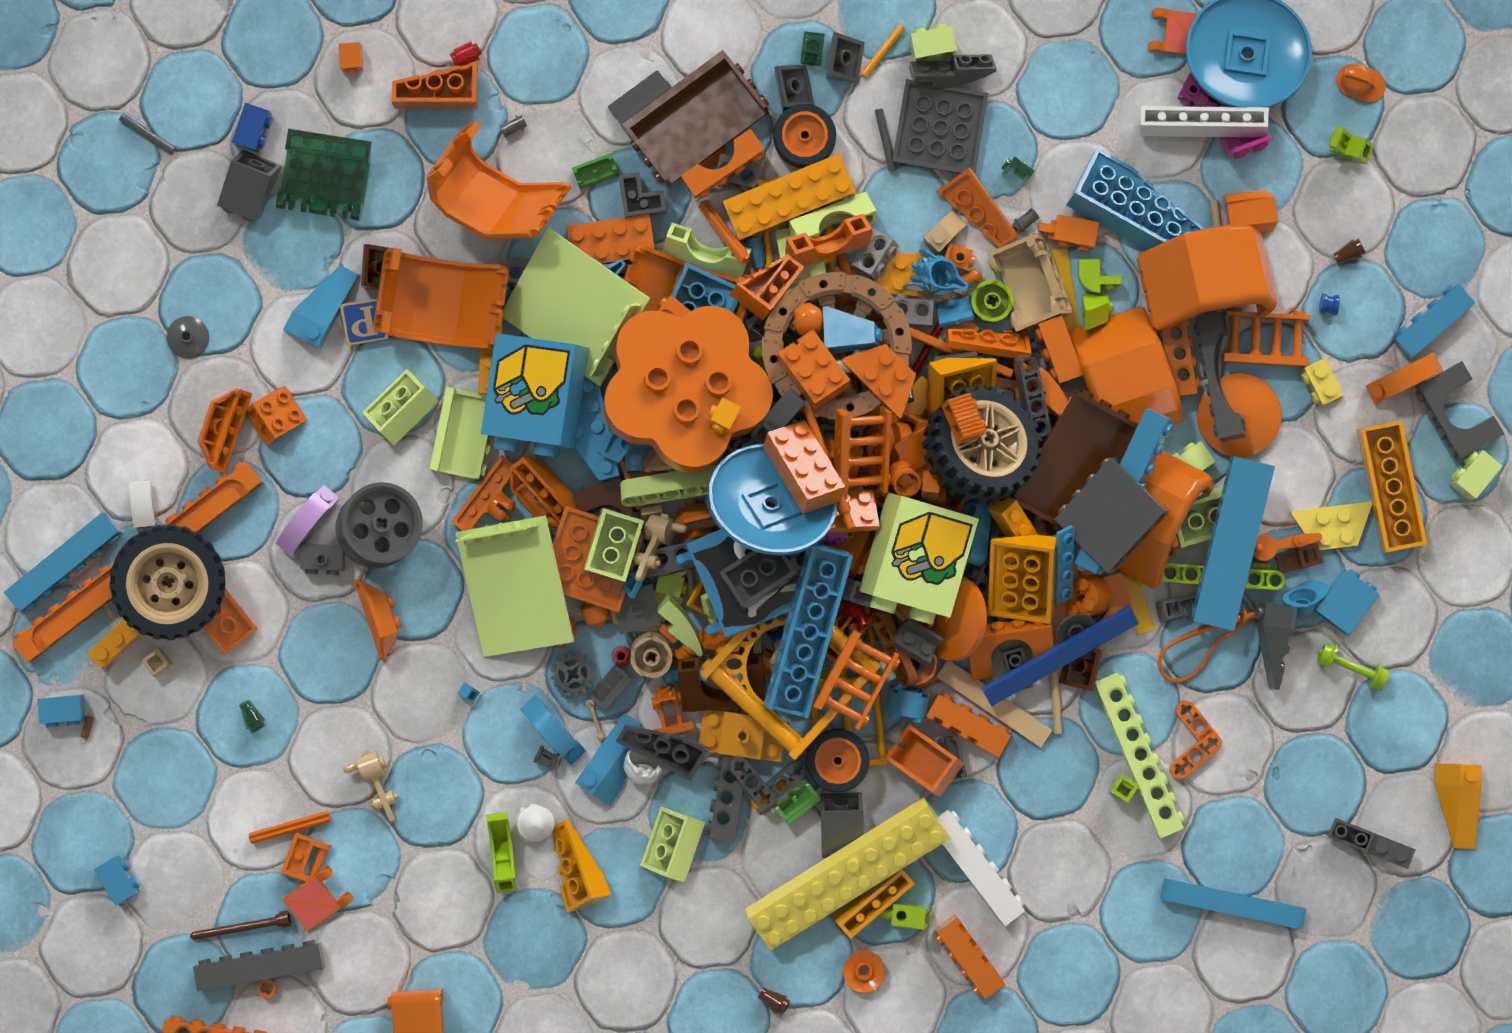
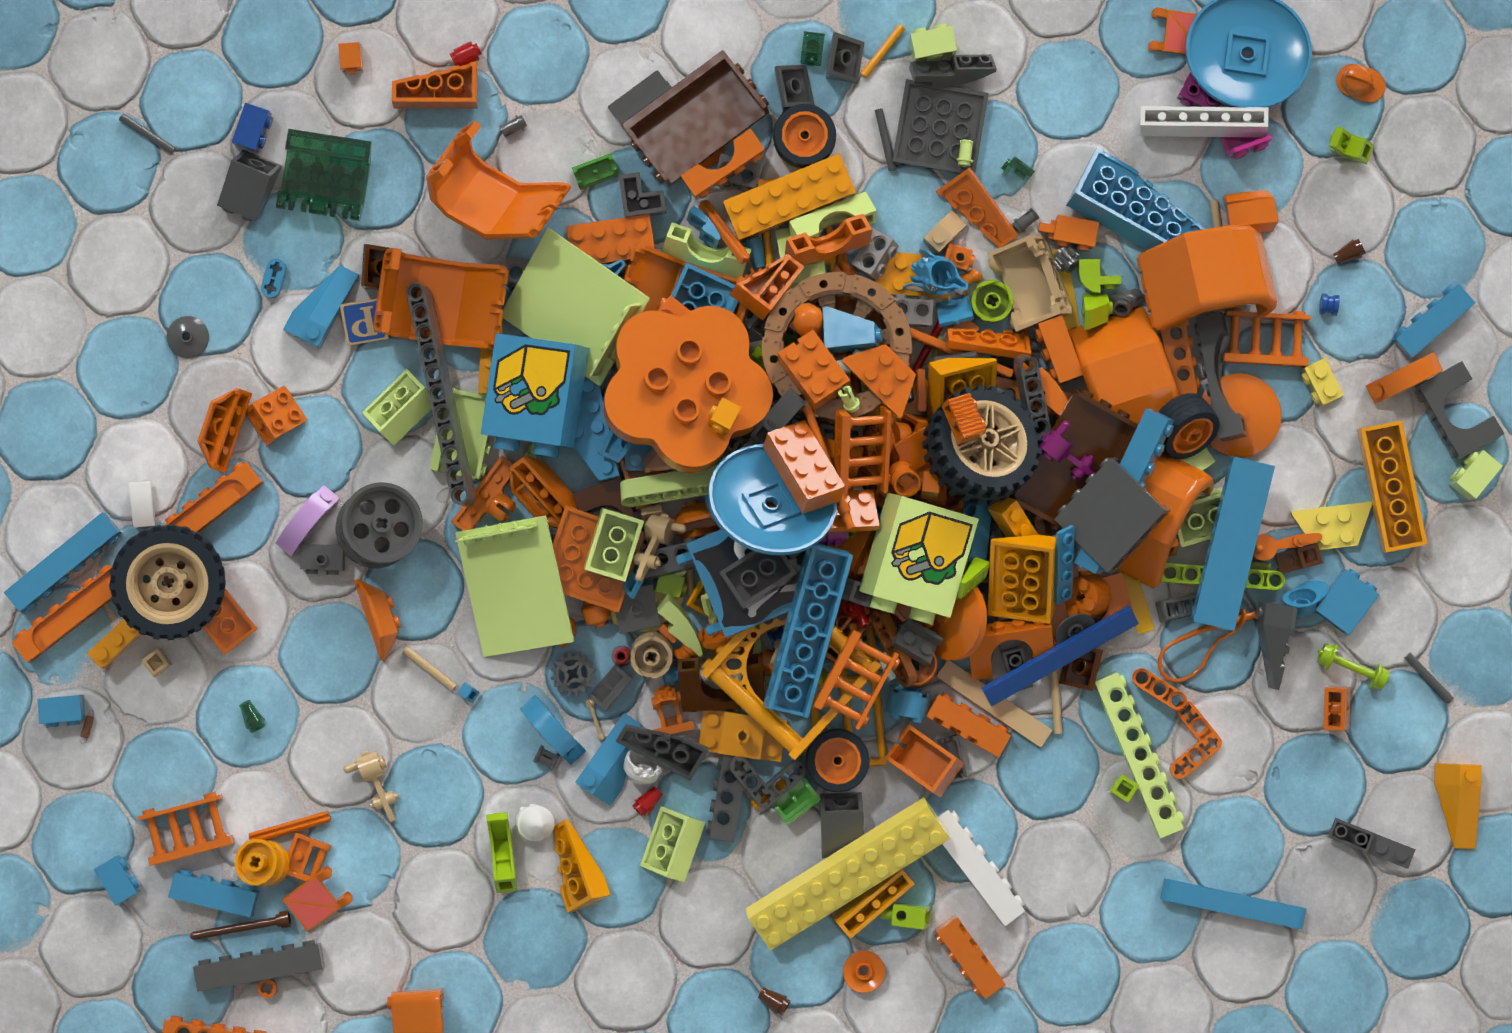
none -> orange fence [137,792,235,866]
none -> dark azure brick [168,869,259,917]
none -> light orange wheel [235,839,290,887]
none -> dark azure beam [261,259,287,298]
none -> tan bar [402,646,457,691]
none -> dark grey beam [407,283,476,506]
none -> red cone [632,786,663,817]
none -> dark azure slope [687,205,721,249]
none -> yellowish green pin [838,386,860,413]
none -> orange tile [916,369,926,413]
none -> yellowish green pin [956,140,973,167]
none -> lime slope [957,557,990,599]
none -> magenta piece [1039,421,1096,480]
none -> dark grey gear [1053,247,1080,273]
none -> dark grey animal [1108,288,1145,316]
none -> orange beam [1132,668,1188,711]
none -> black wheel [1158,393,1220,459]
none -> orange brick [1323,686,1351,731]
none -> dark grey bar [1404,652,1454,704]

